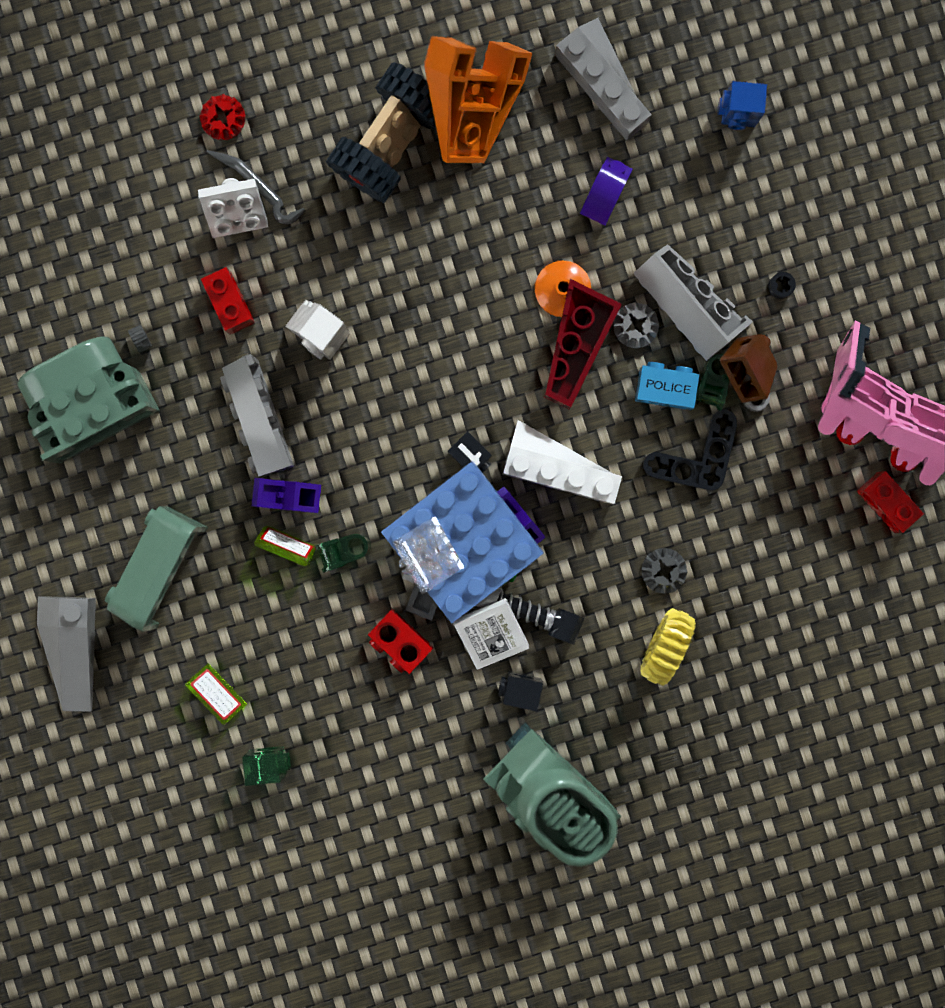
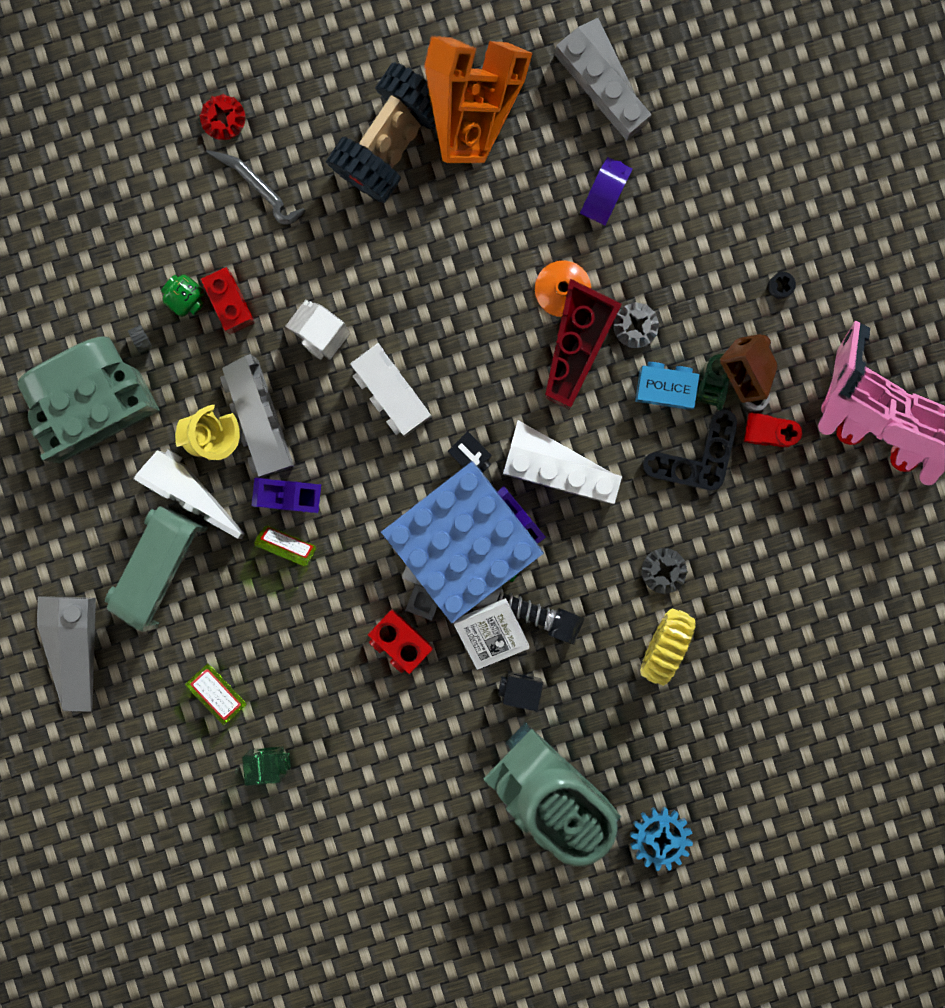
white plate [198,178,268,238] -> none
clear green piece [314,533,371,573] -> none
clear plate [393,517,464,594] -> none
light grey wedge [633,244,753,361] -> none
blue brick [718,81,767,130] -> none
red brick [857,471,924,533] -> none
none -> white wedge [134,449,245,539]
none -> green head [161,274,205,317]
none -> light yellow helmet [175,404,240,461]
none -> white wedge [350,343,432,437]
none -> dark azure gear [630,807,693,871]
none -> red piece [744,413,802,447]

